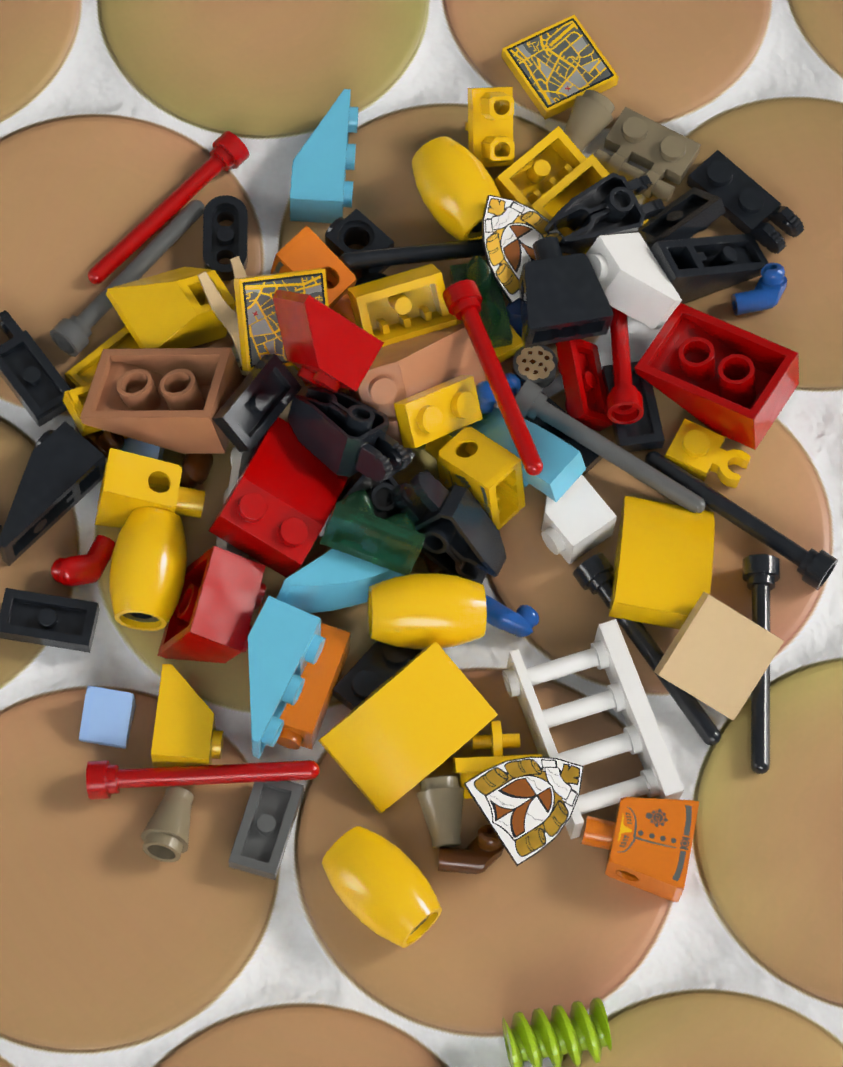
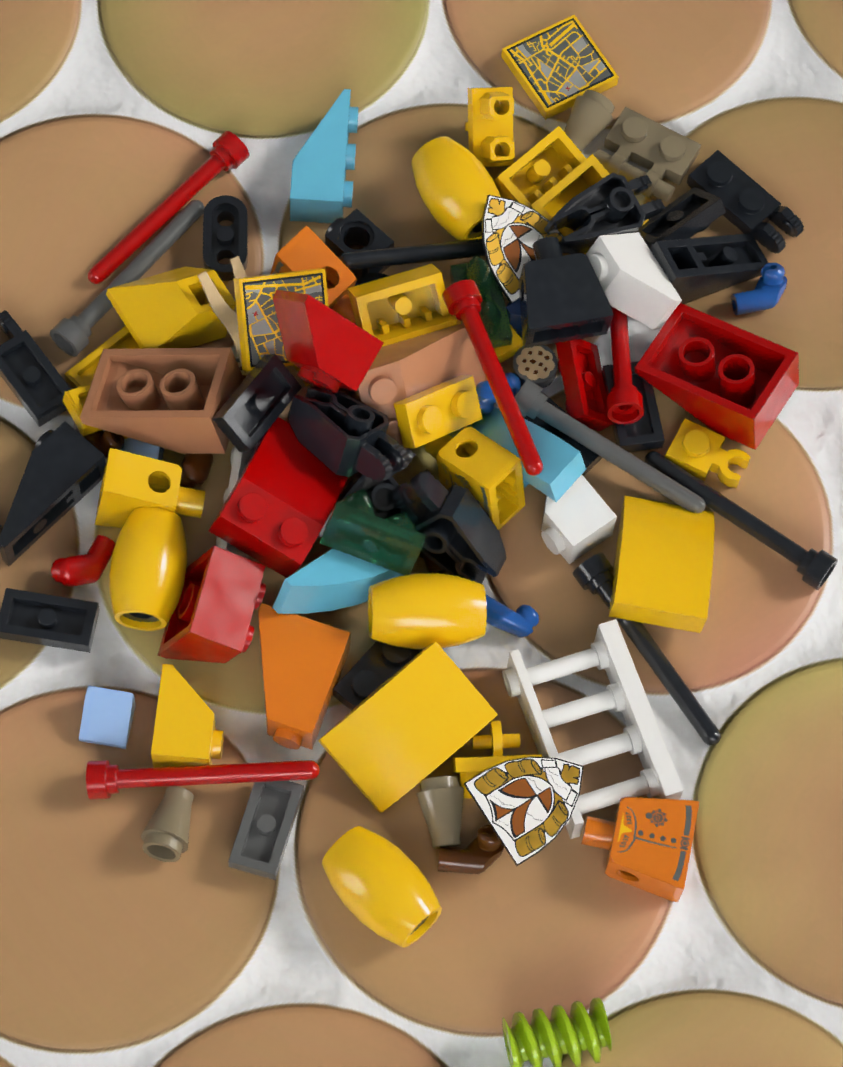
medium azure slope [248,596,326,759] -> none
tan tile [653,592,784,721] -> none
black piece [742,554,780,774] -> none

